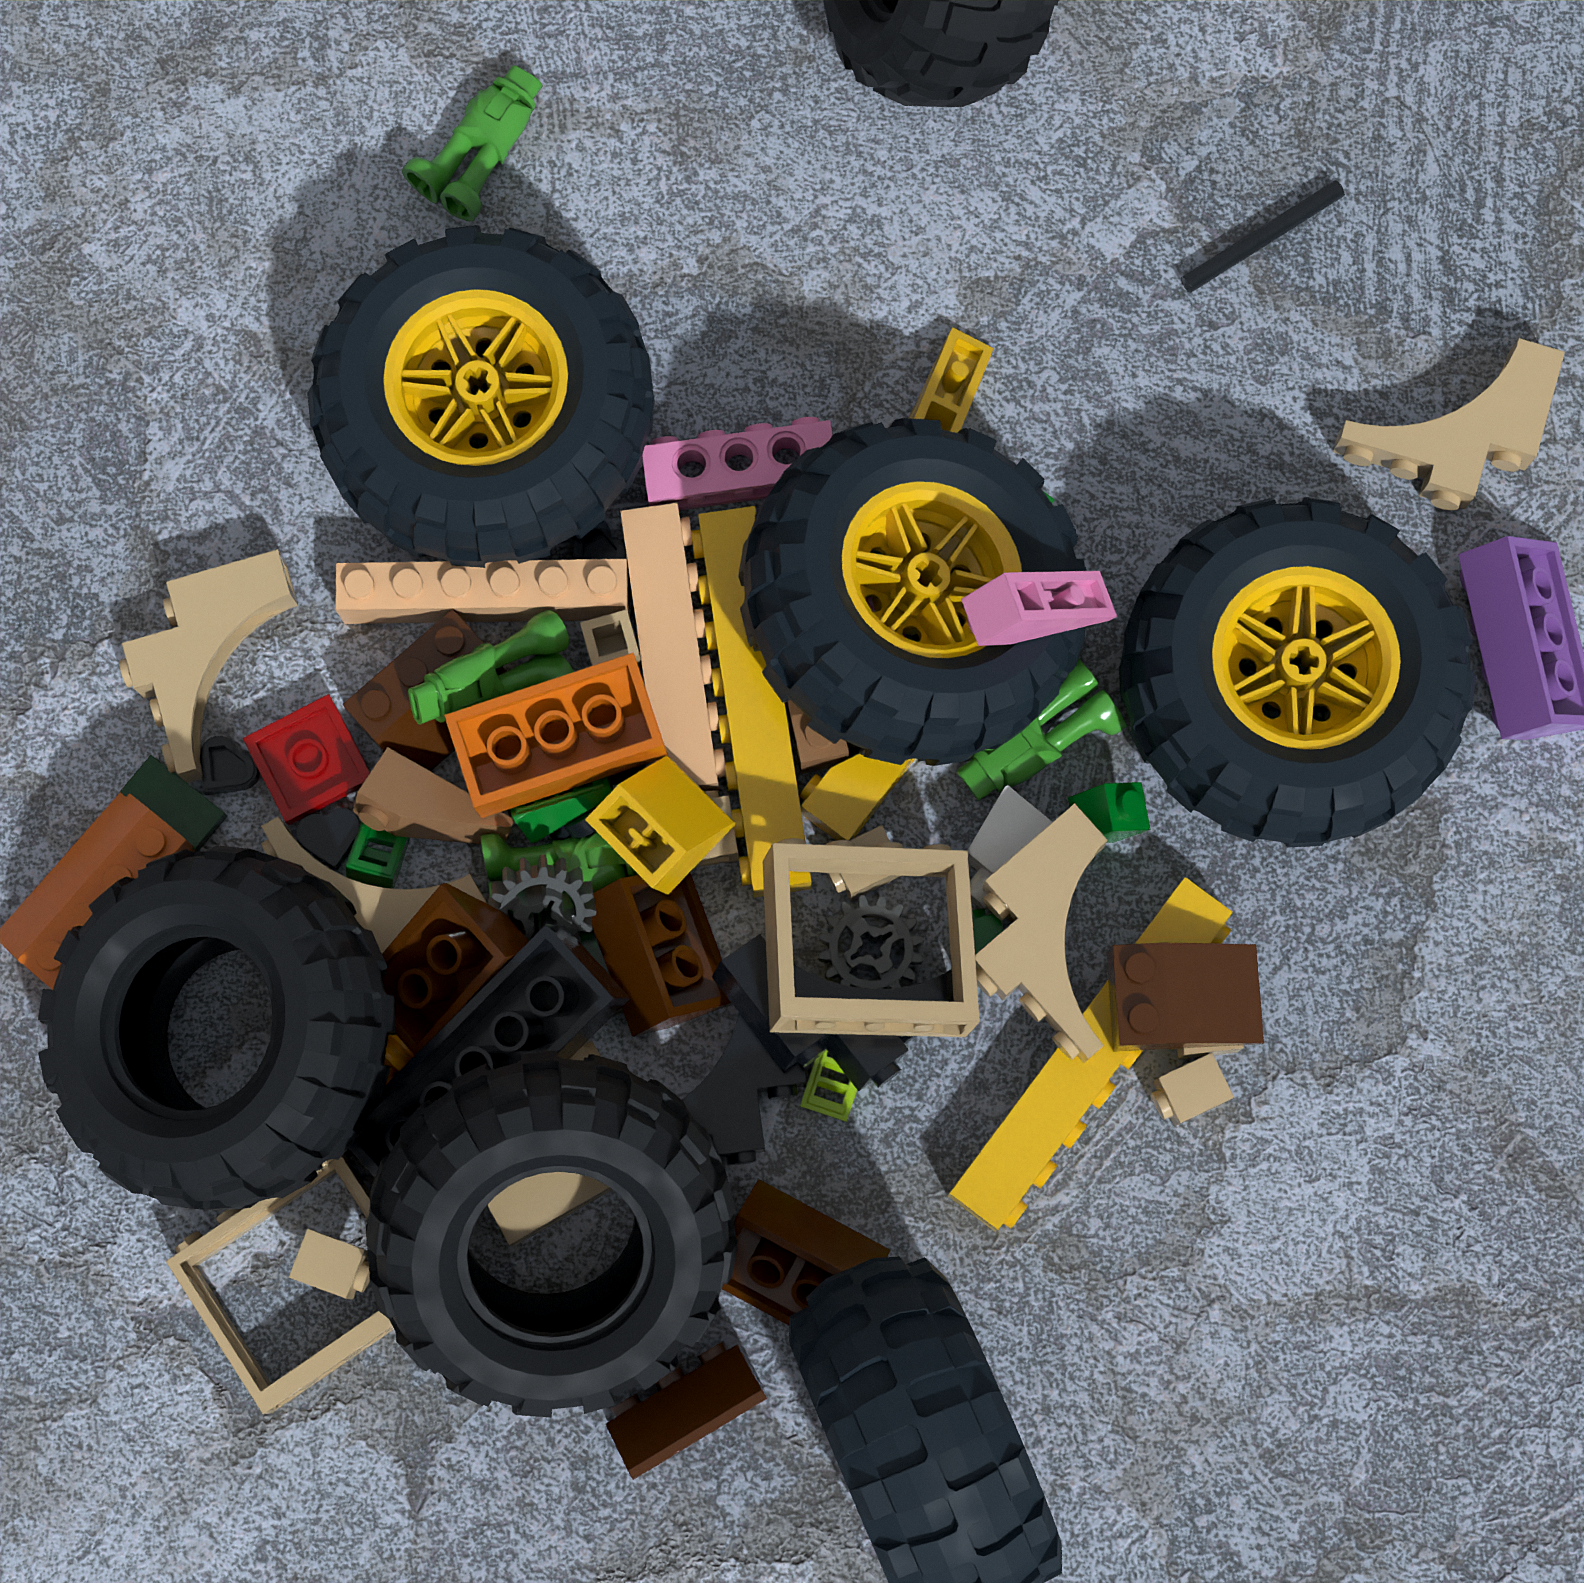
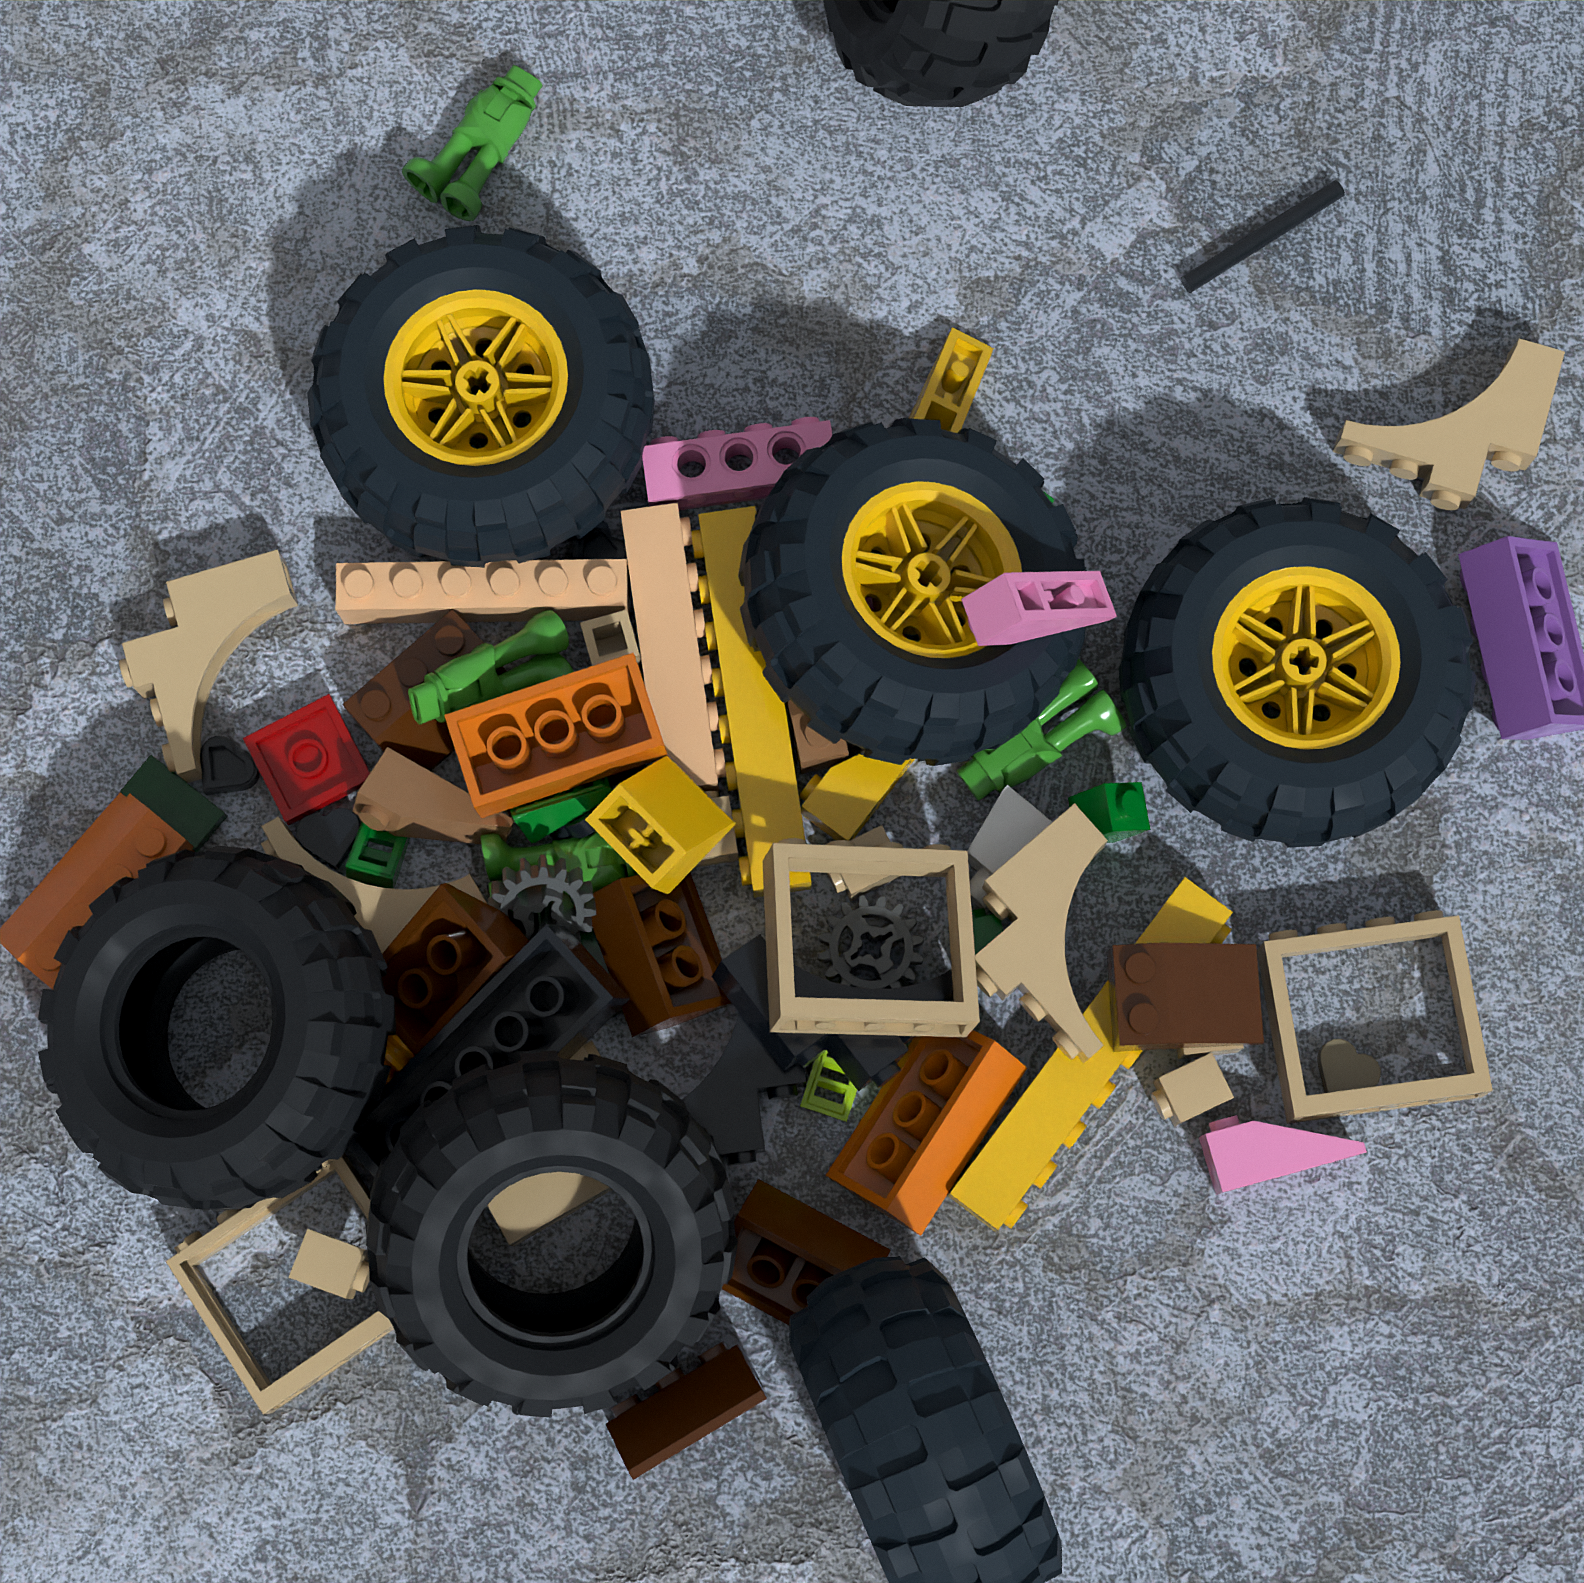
none -> orange slope [826,1030,1028,1236]
none -> bright pink slope [1199,1115,1367,1195]
none -> tan window [1257,910,1493,1124]
none -> dark tan tile [1317,1039,1381,1093]

